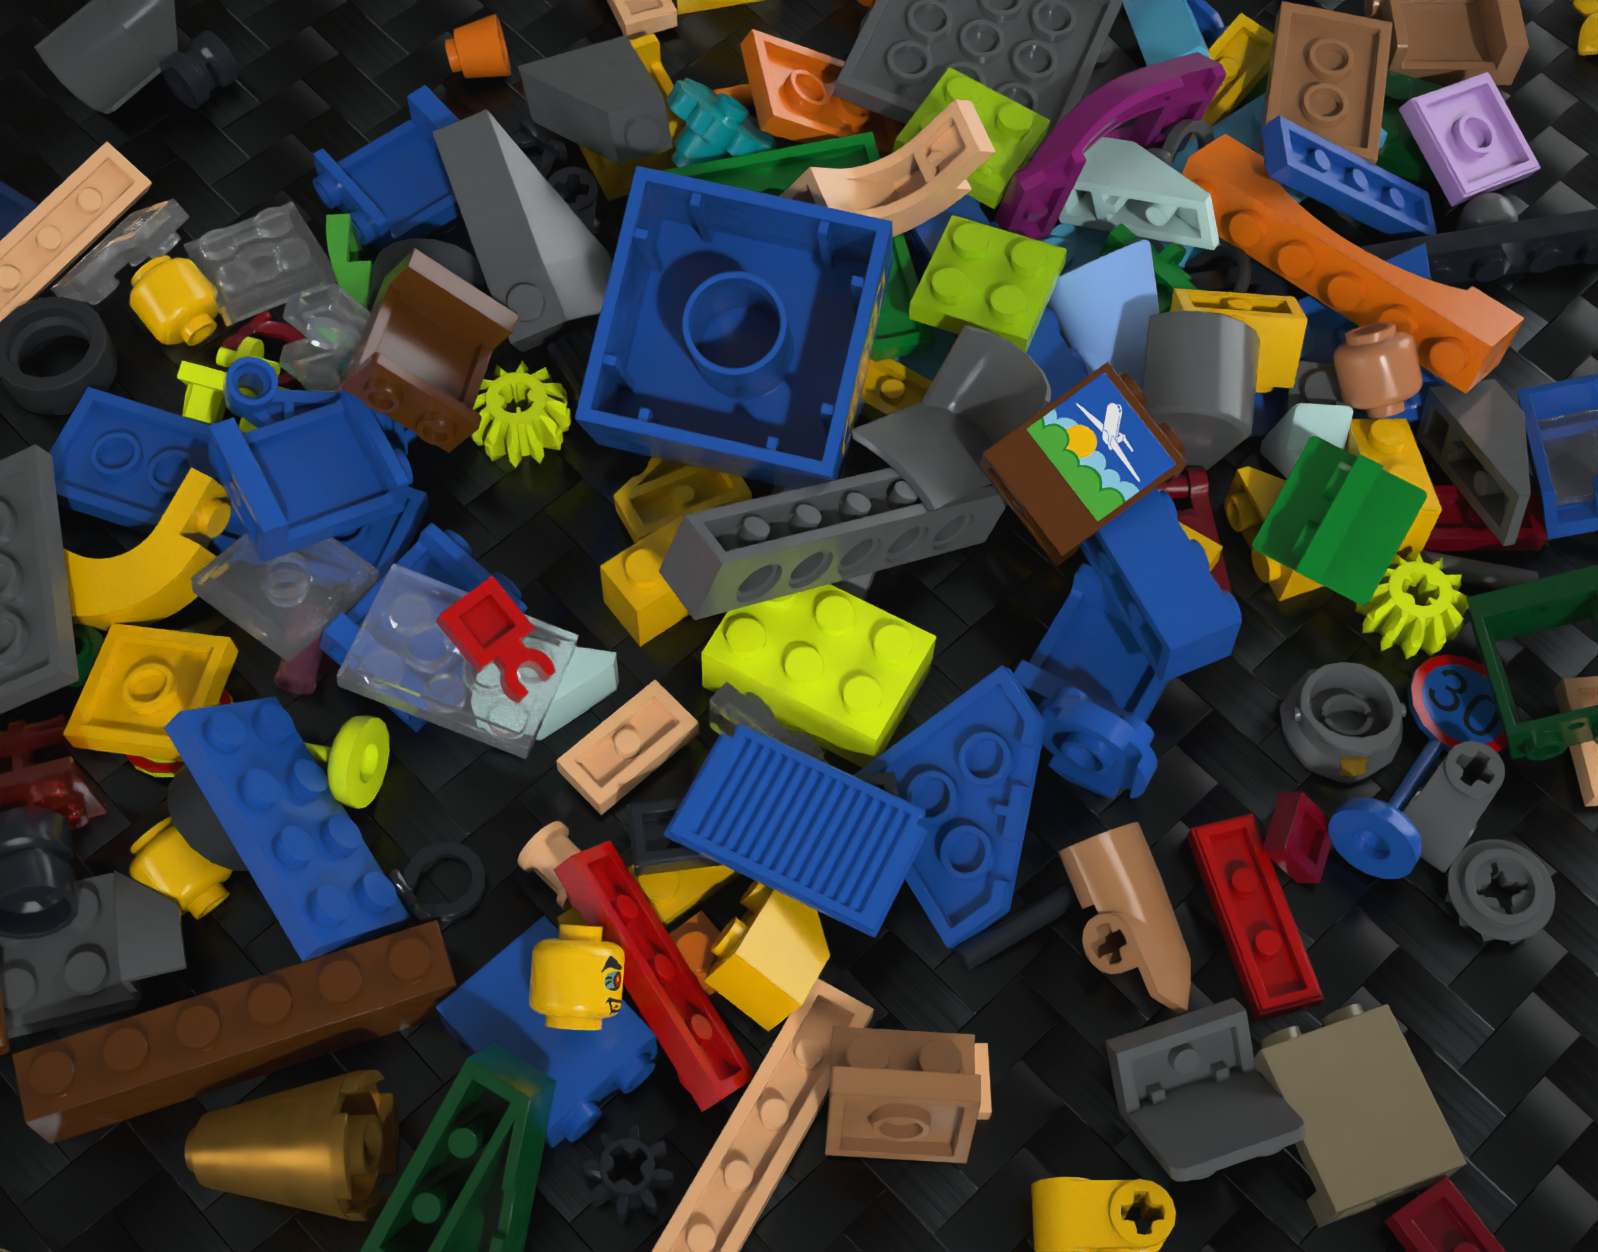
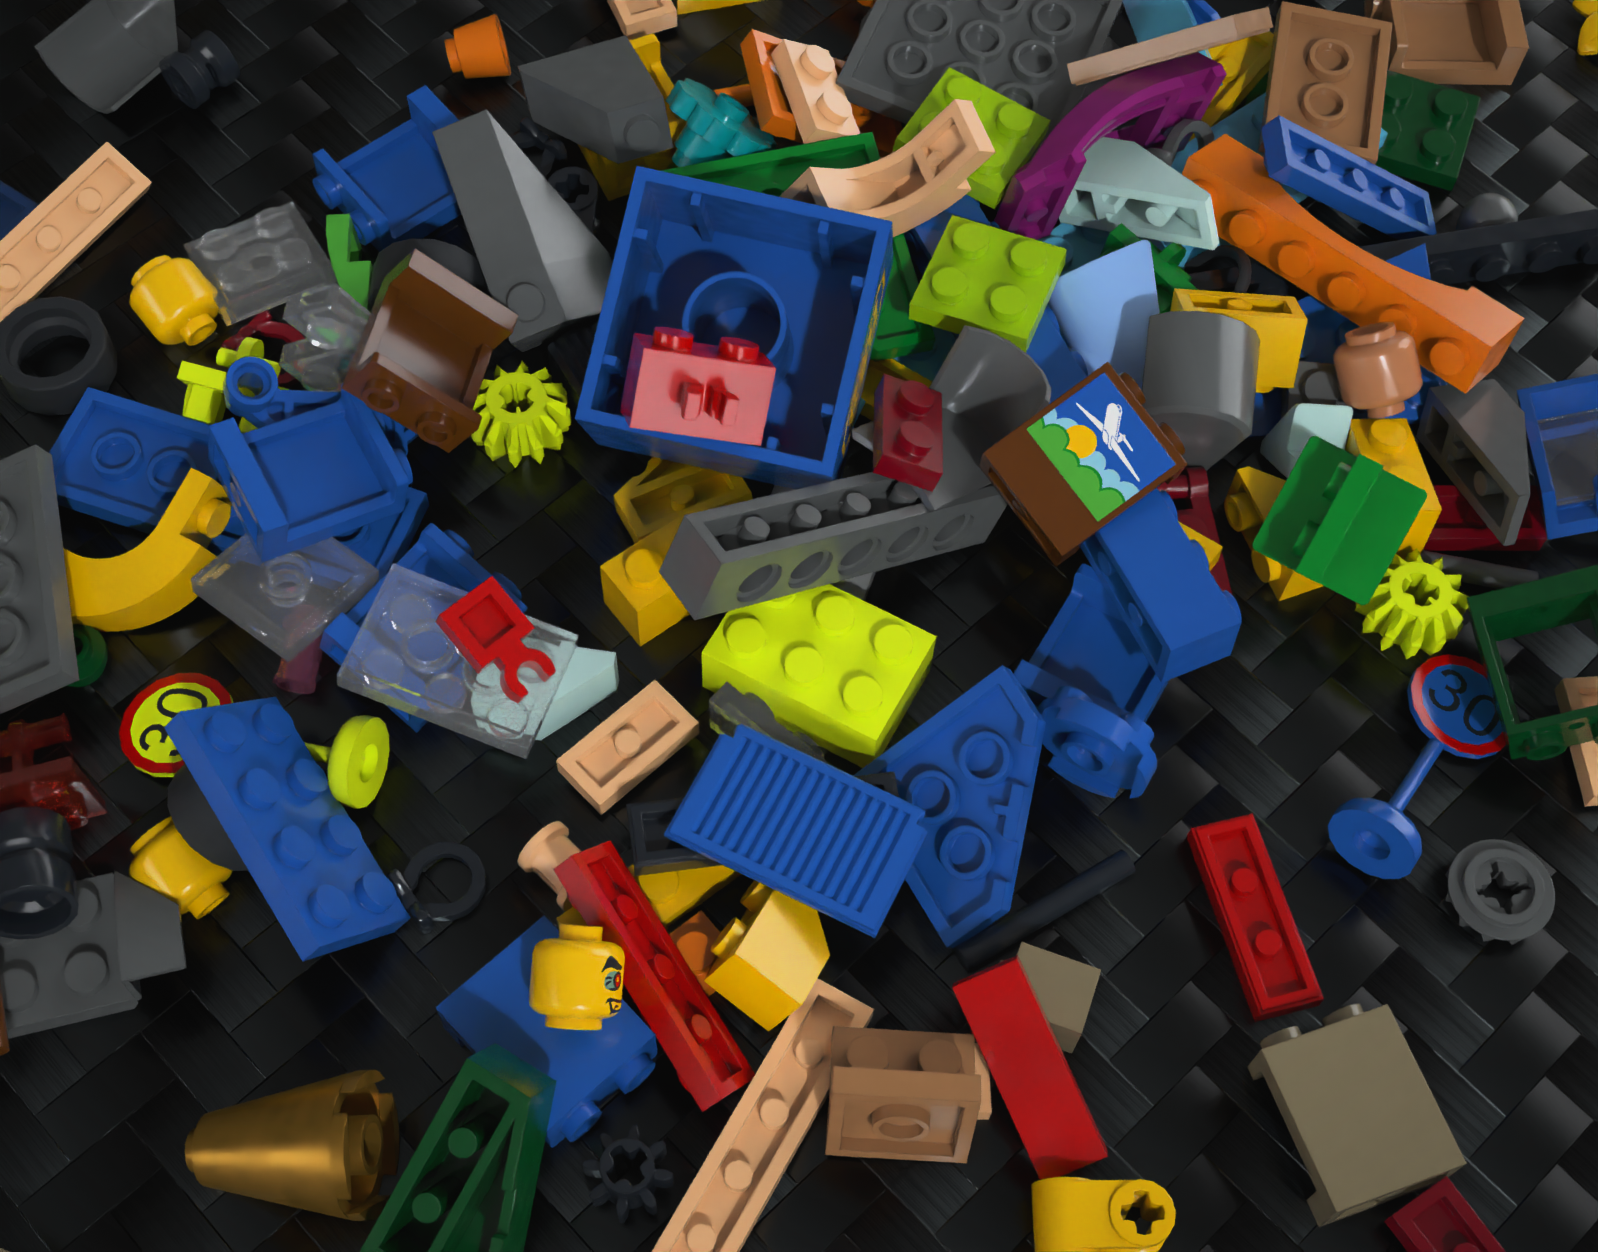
reddish brown brick [12,920,458,1144] -> none
clear plate [51,198,190,305] -> none
yellow plate [63,623,239,762] -> none
medium nougat panel [1058,822,1191,1014] -> none
dark grey bracket [1105,998,1305,1181] -> none
dark red plate [1262,791,1332,883] -> none
dark grey hat [1279,662,1406,784] -> none
lavender tile [1399,72,1541,207] -> none
dark grey piece [1403,741,1505,873] -> none
none -> brick [620,327,776,446]
none -> light nougat plate [771,39,860,144]
none -> dark red plate [873,374,943,492]
none -> red tile [952,955,1108,1180]
none -> dark tan brick [1000,942,1101,1053]
none -> medium nougat tile [1067,7,1273,86]

